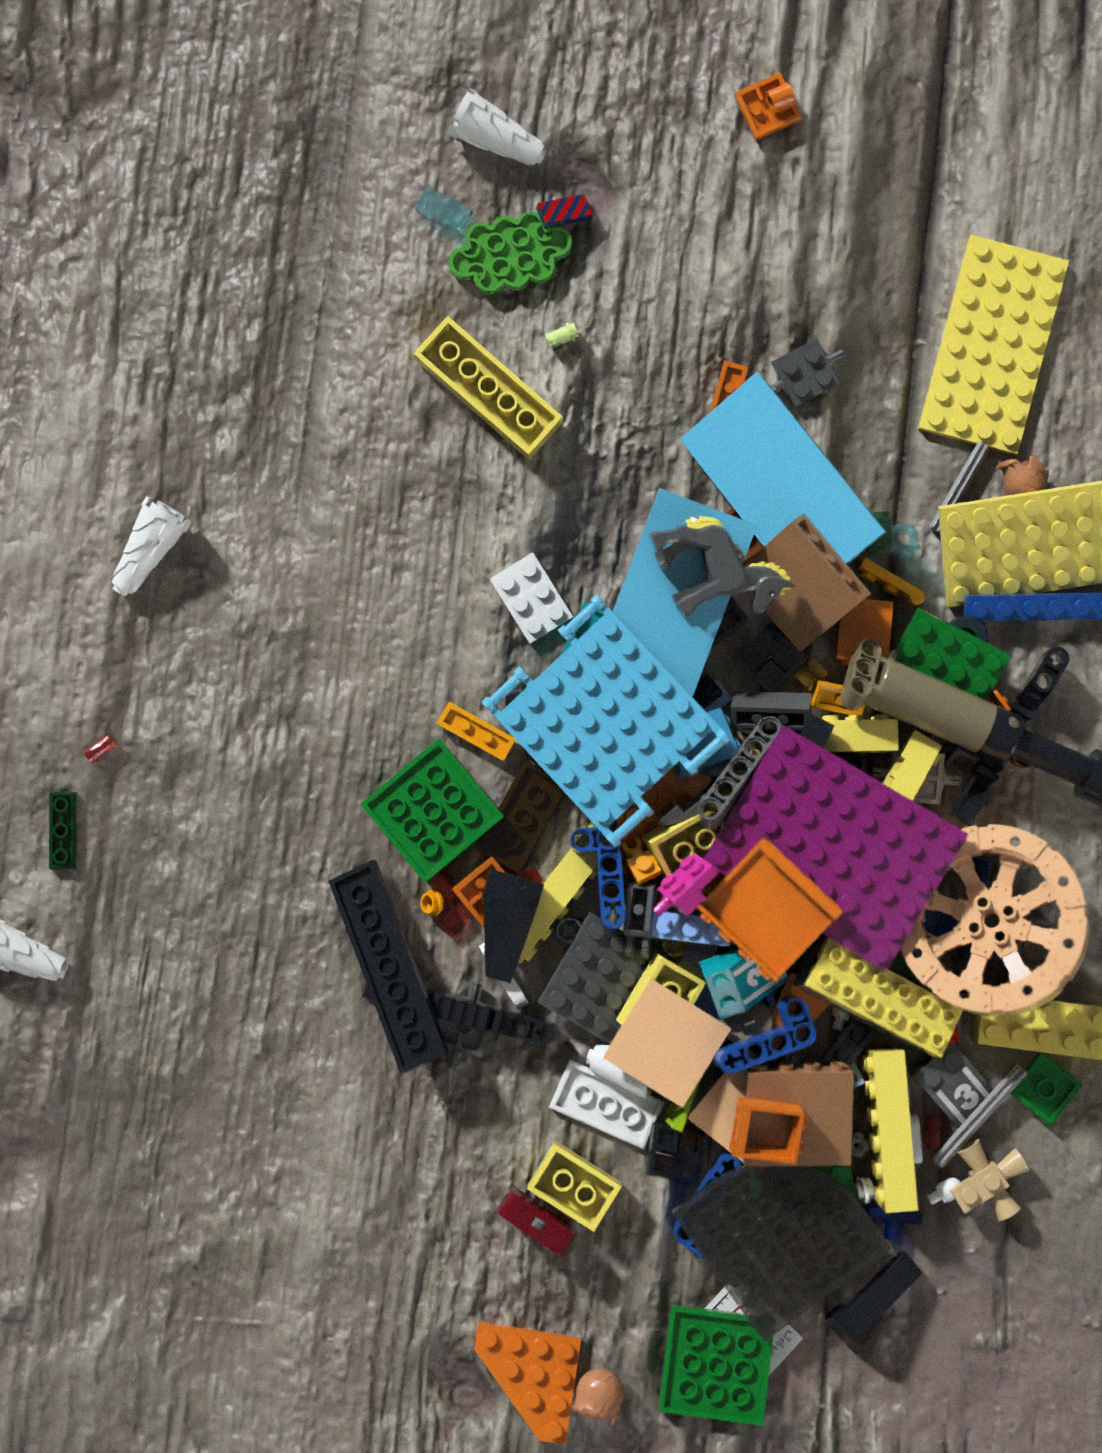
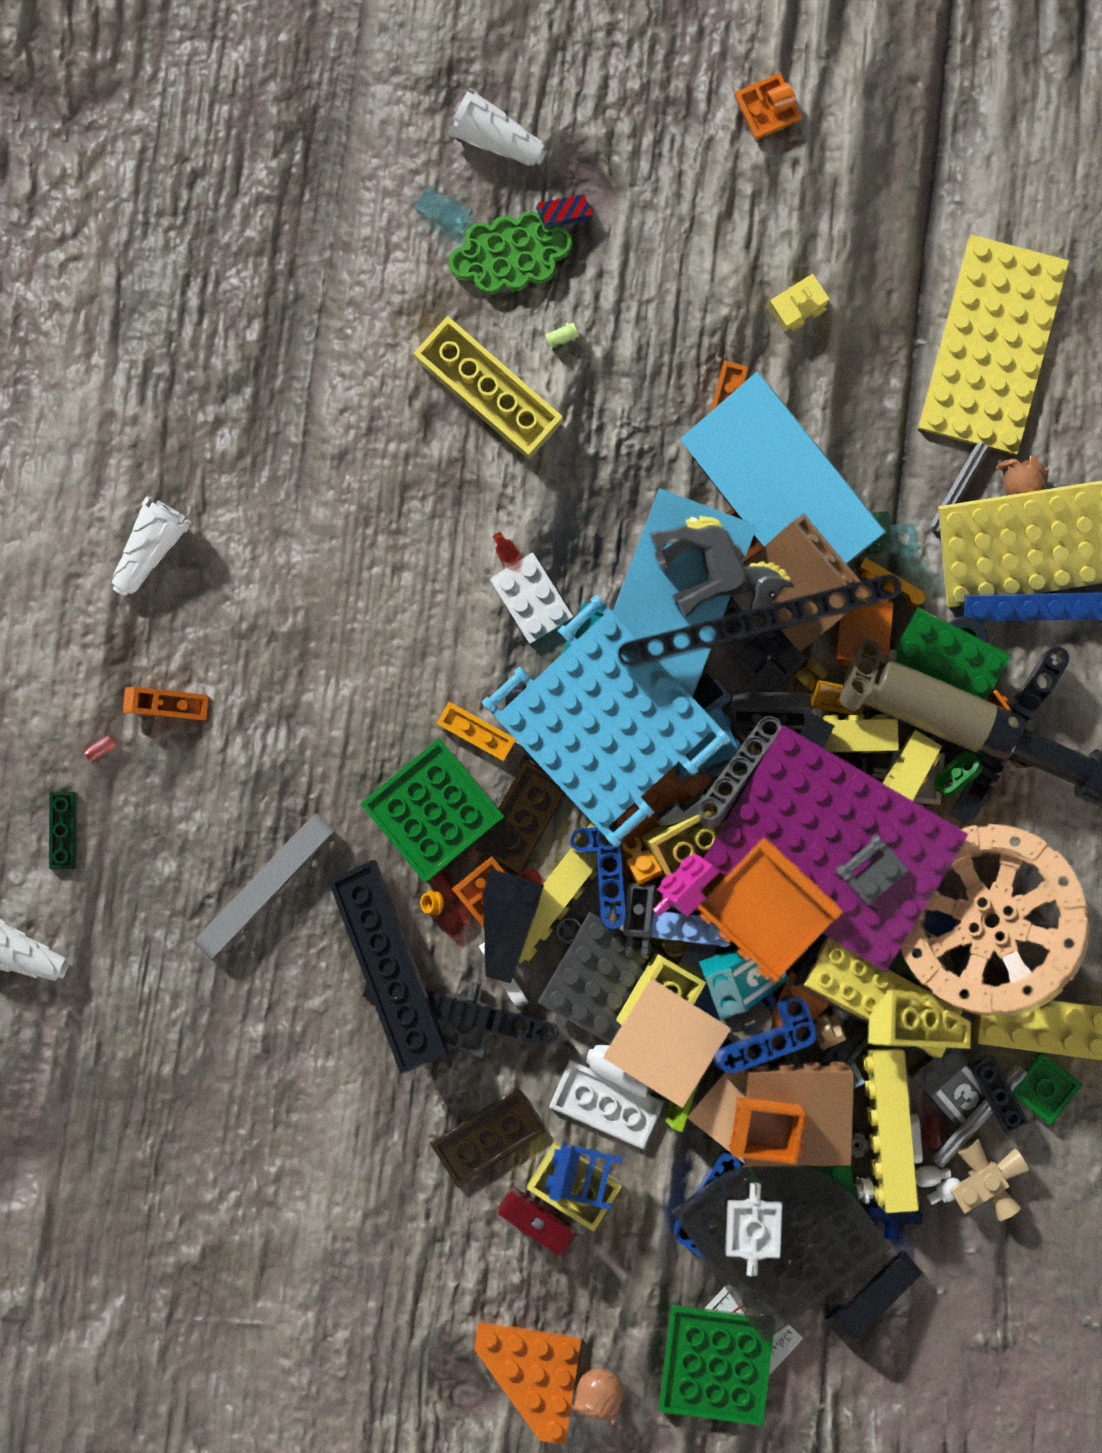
black plate [645,1122,704,1185] -> none
dark grey plate [770,338,846,408] -> none
blue pin [975,860,992,890] -> none
none -> orange slope [123,687,208,720]
none -> light grey beam [194,813,335,960]
none -> dark brown tile [430,1087,545,1188]
none -> clear red cylinder [493,532,520,566]
none -> blue plate [545,1141,623,1210]
none -> black beam [618,575,902,668]
none -> white plate [726,1183,782,1276]
none -> light yellow brick [768,274,829,332]
none -> tan tile [814,1014,847,1050]
none -> dark grey plate [836,834,909,905]
none -> light yellow wedge [869,990,971,1048]
none -> white cylinder [915,1165,951,1188]
none -> green plate [934,752,982,797]
none -> black tile [968,1053,1029,1135]

